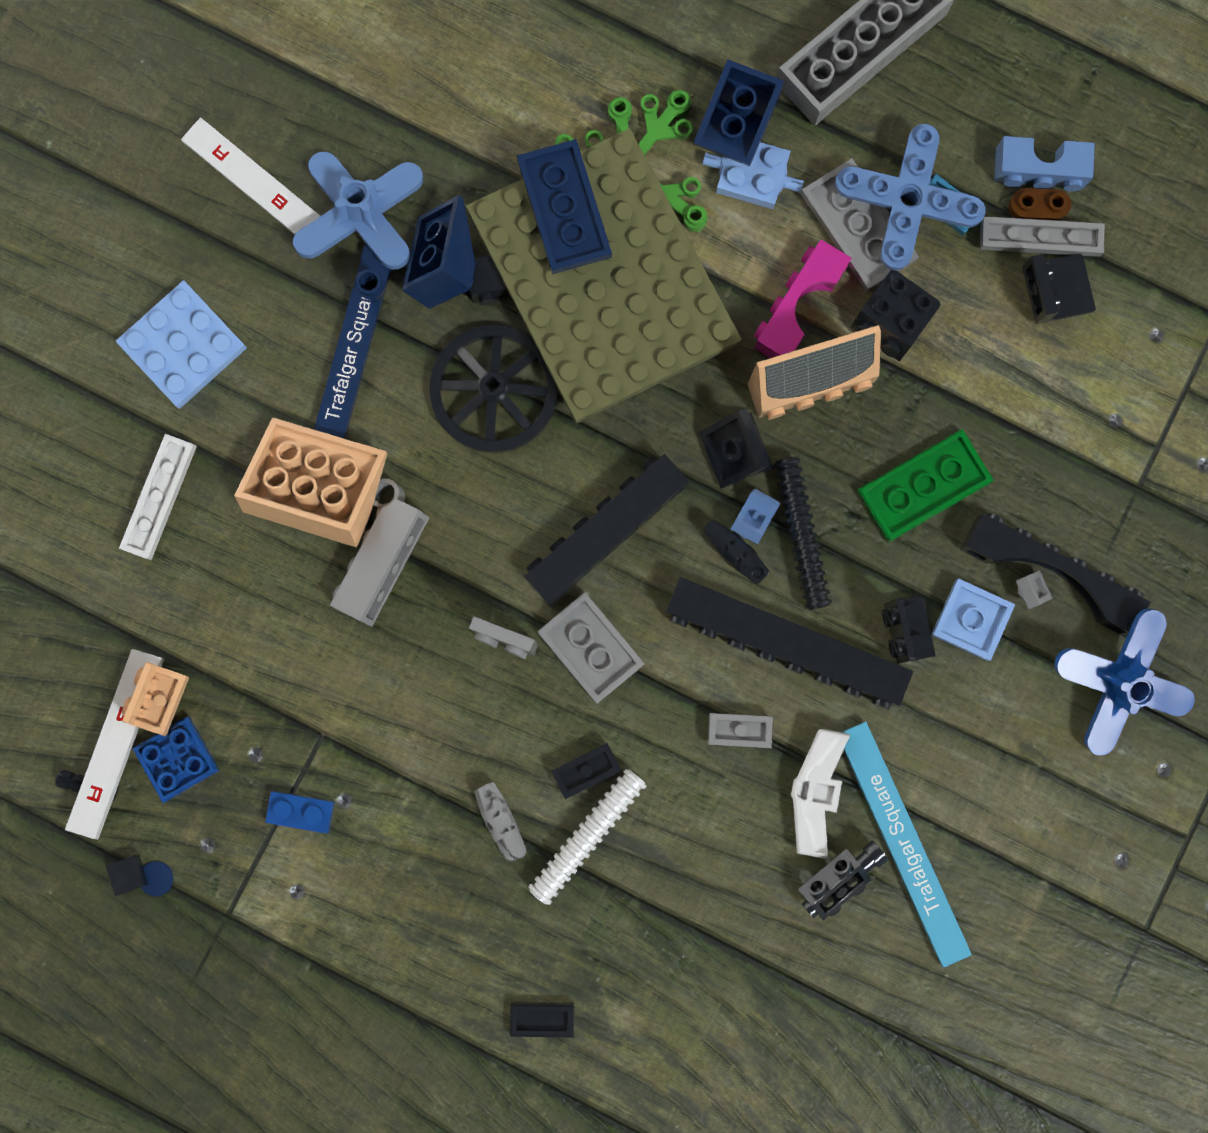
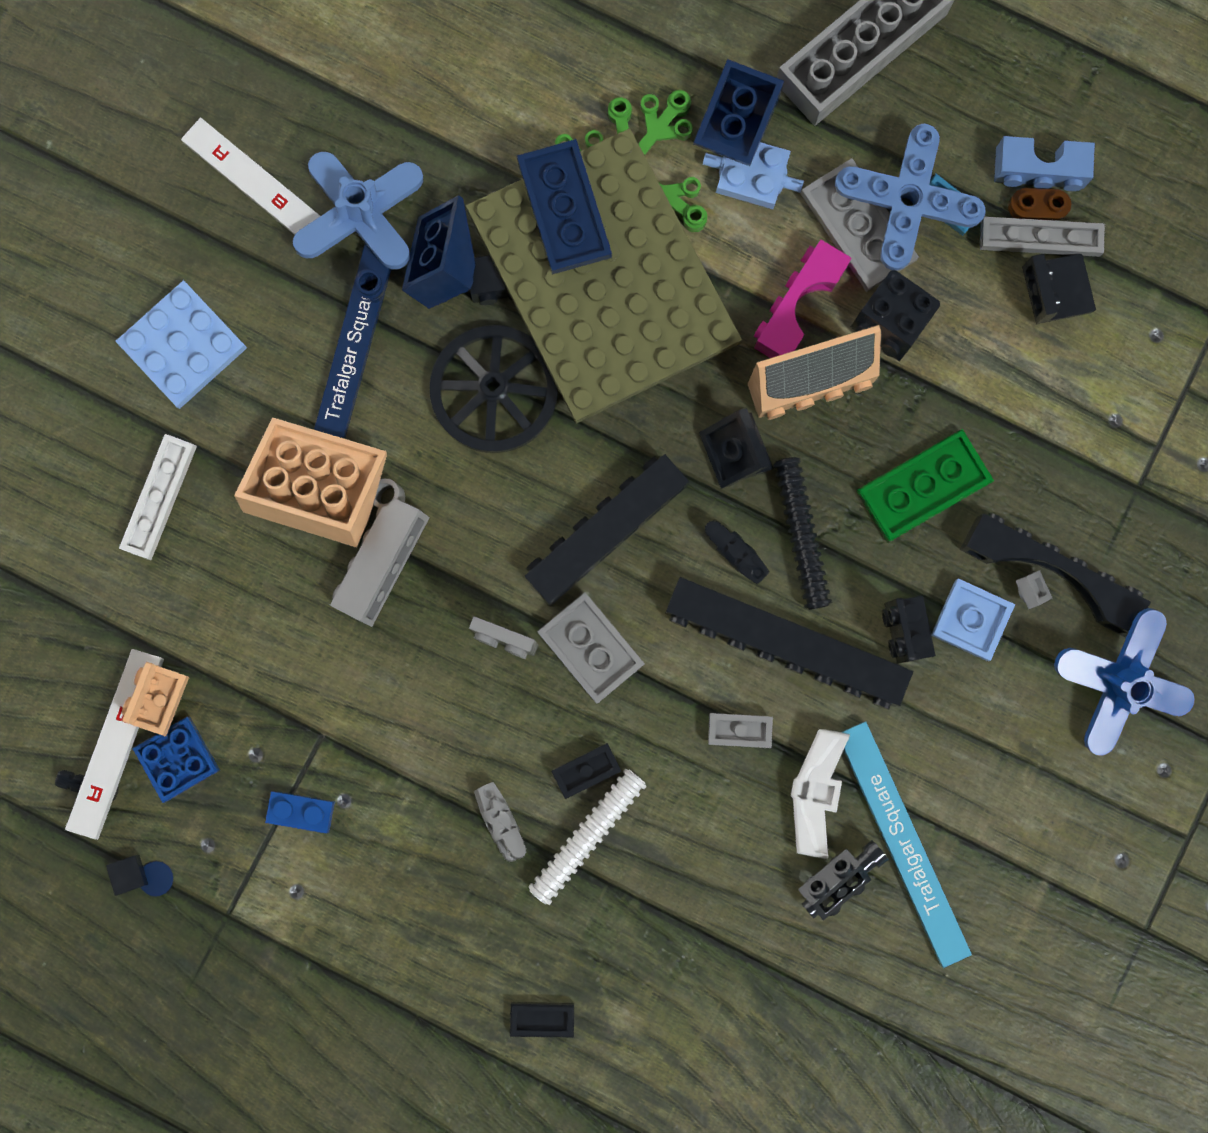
medium blue bracket [731,489,780,544] -> none

